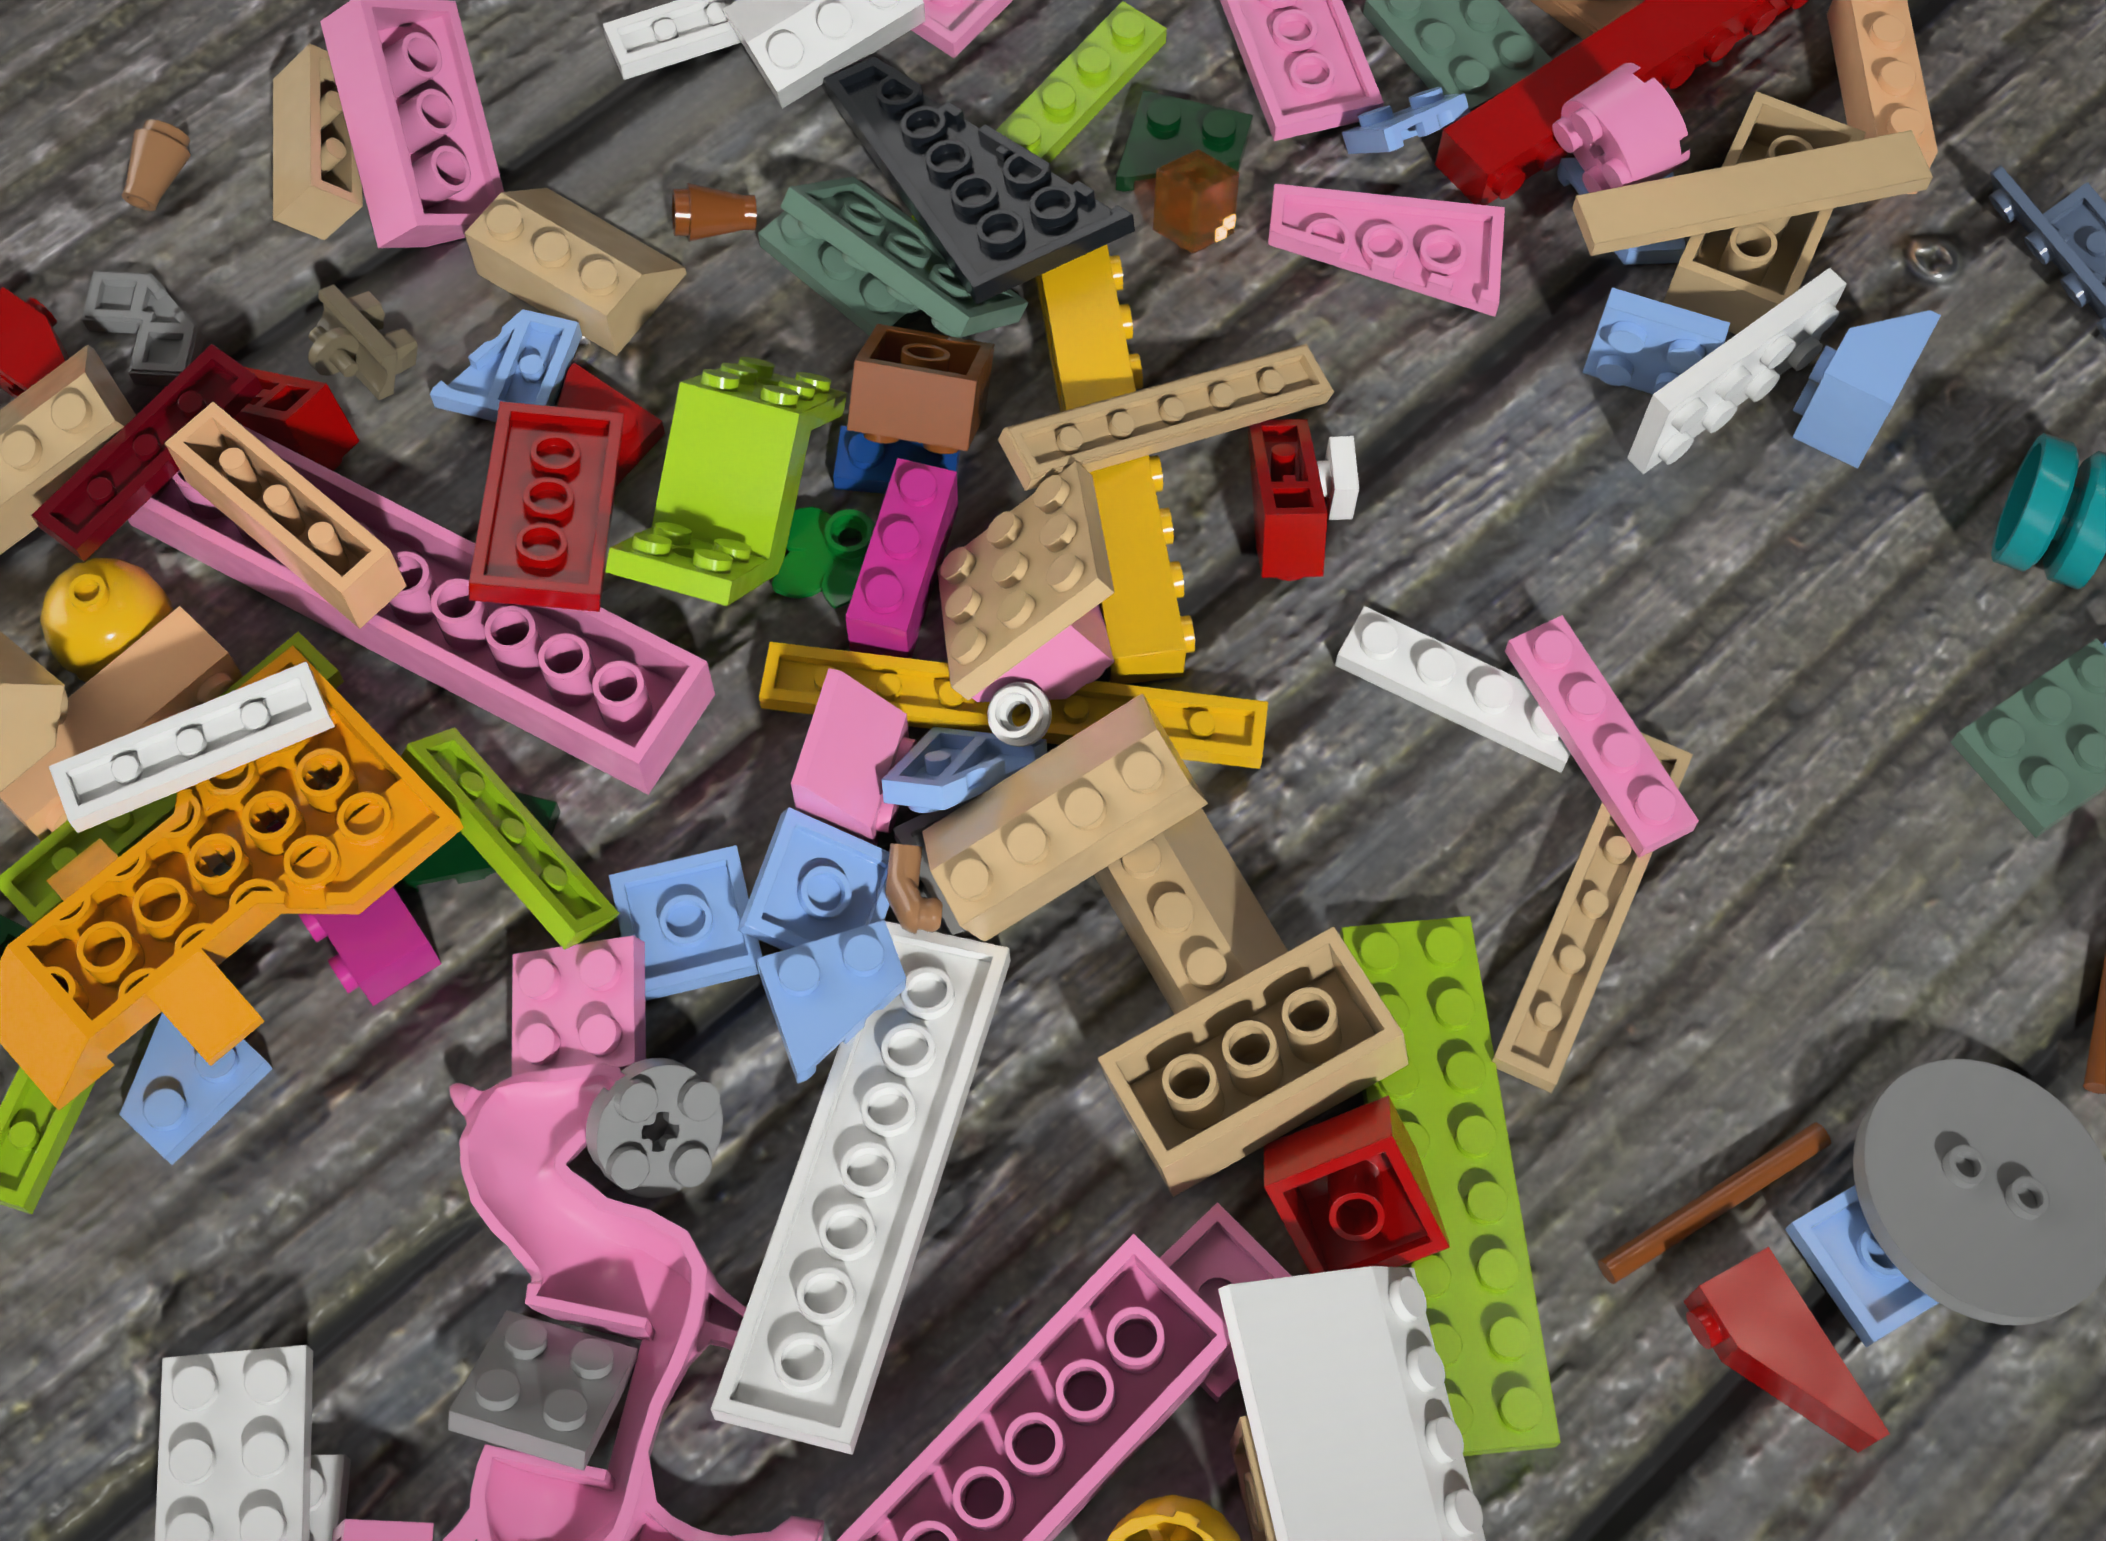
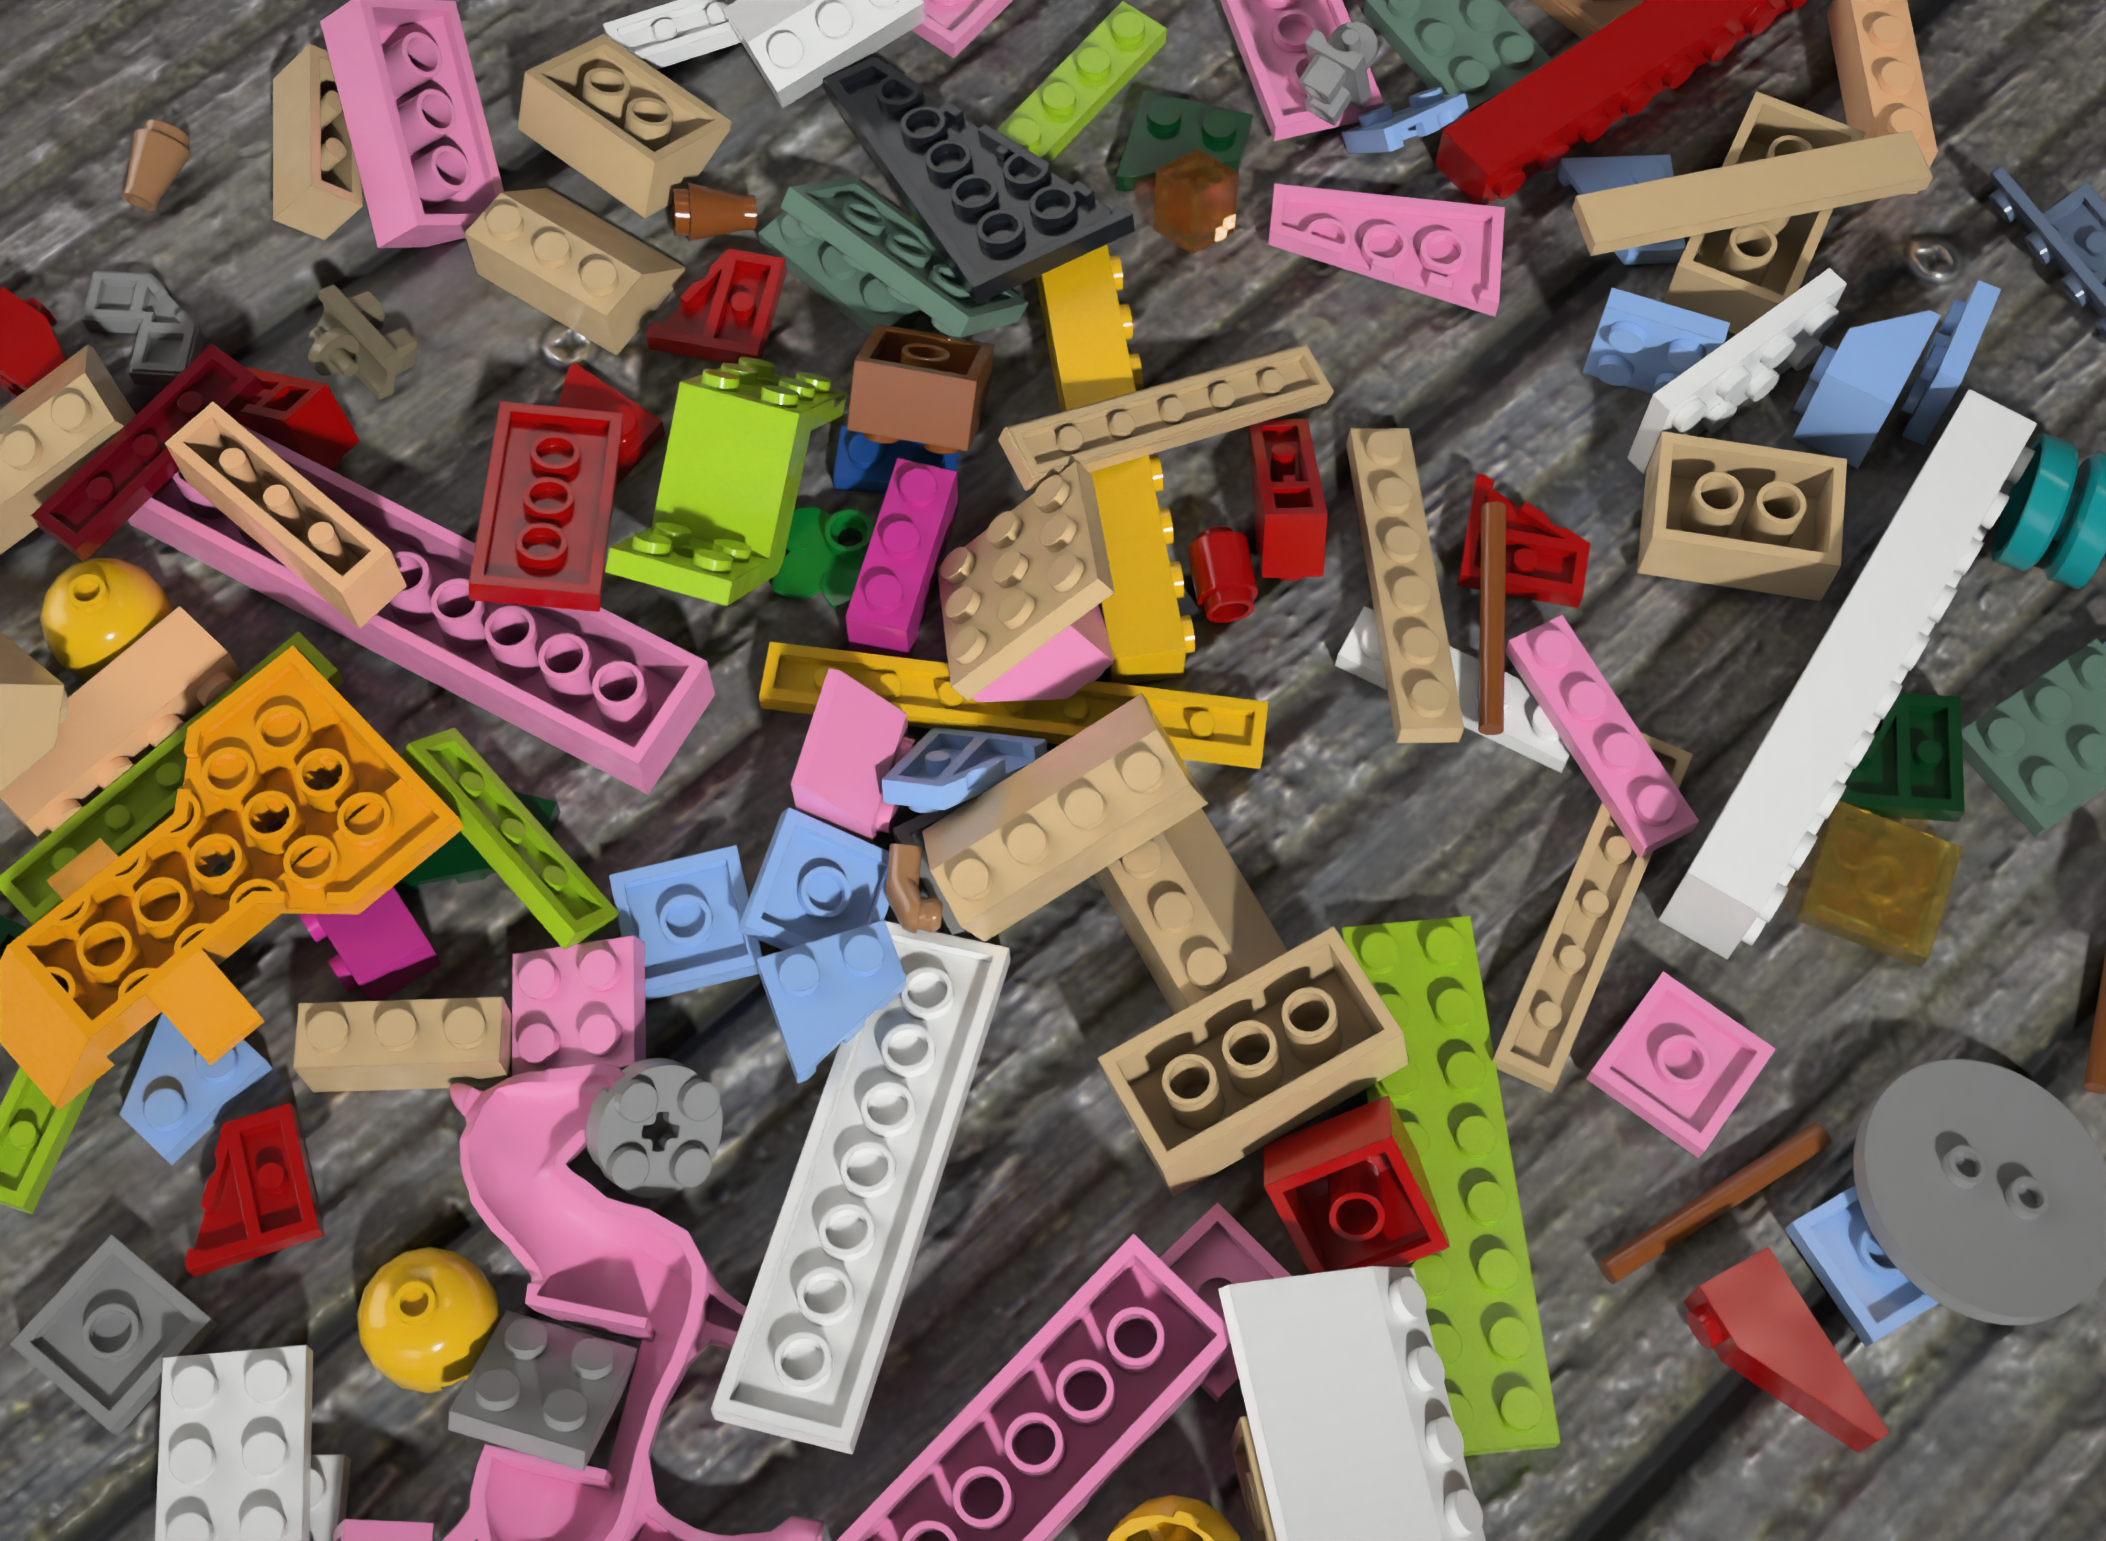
white plate [49,662,335,833] -> none
light blue wing [430,309,582,422] -> none
white plate [987,682,1052,747] -> none
white plate [1317,436,1359,520] -> none
bright pink brick [1552,63,1690,193] -> none
none -> light grey plate [10,1234,219,1436]
none -> red wing [185,1103,325,1277]
none -> tan brick [293,997,512,1092]
none -> yellow cylinder [357,1247,502,1393]
none -> tan slope [517,34,732,218]
none -> red wing [646,248,787,363]
none -> red brick [1187,526,1258,623]
none -> light grey hips [1299,21,1378,126]
none -> tan plate [1346,428,1464,743]
none -> red wing [1457,473,1590,608]
none -> dark orange bar [1478,502,1506,735]
none -> bright pink plate [1586,971,1776,1159]
none -> tan brick [1637,431,1847,601]
none -> white brick [1658,389,2037,959]
none -> clear yellow plate [1795,801,1963,968]
none -> dark green wing [1833,693,1965,822]
none -> light blue plate [1901,280,2001,446]

